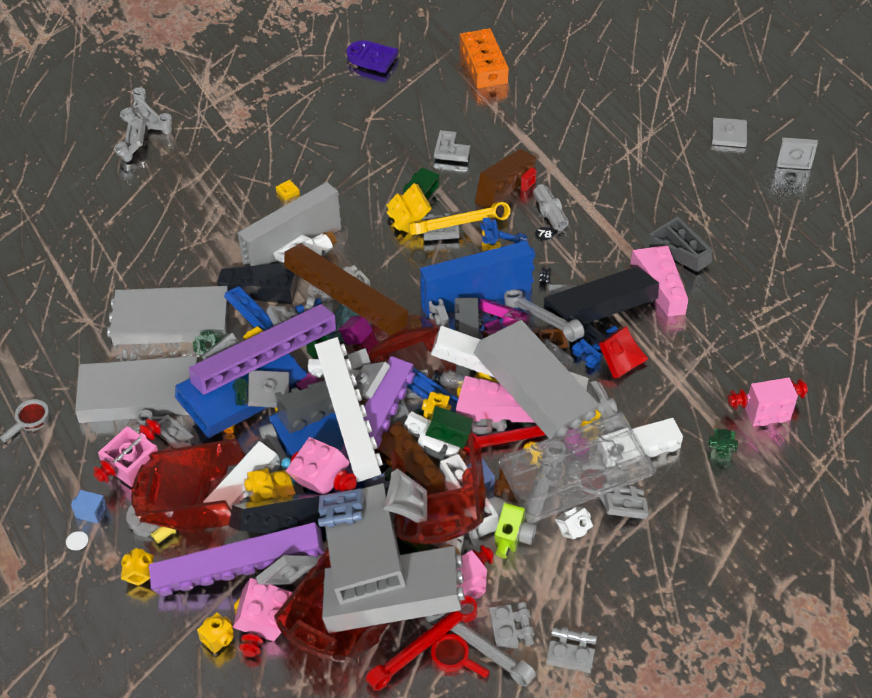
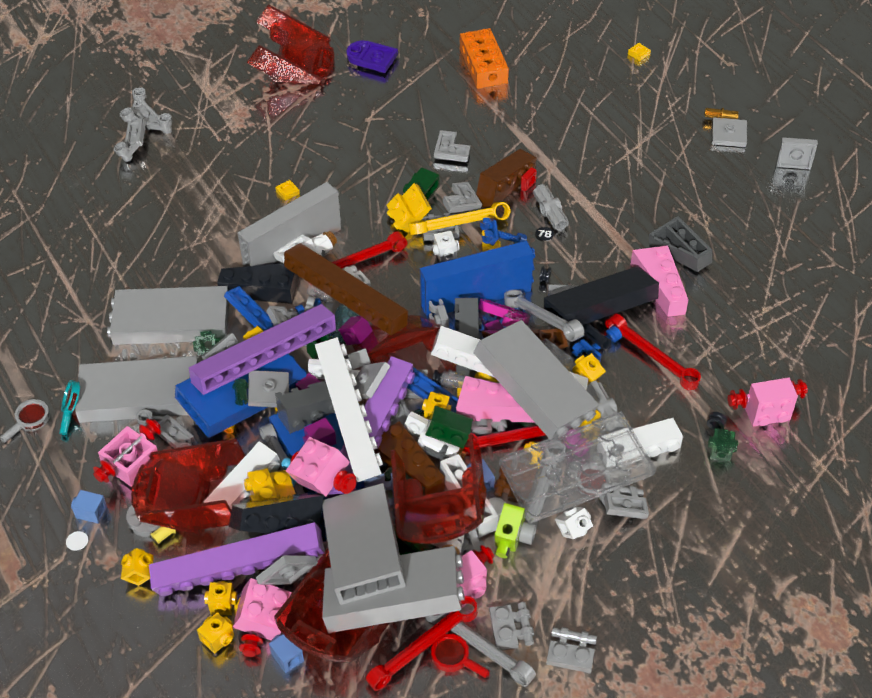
sand blue plate [318,489,363,528] -> none
light grey plate [383,469,427,525] -> none
red plate [599,326,648,378] -> none
none -> teal piece [59,380,80,435]
none -> yellow brick [204,581,237,615]
none -> clear red windscreen [247,5,334,84]
none -> medium blue brick [269,631,304,673]
none -> magenta brick [303,418,336,446]
none -> red piece [308,231,408,283]
none -> white brick [432,231,460,262]
none -> light grey plate [442,182,482,213]
none -> yellow brick [571,353,606,386]
none -> red piece [605,313,701,390]
none -> yellow tile [628,43,651,62]
none -> pearl gold axle [704,108,739,119]
none -> black bush [707,412,727,431]

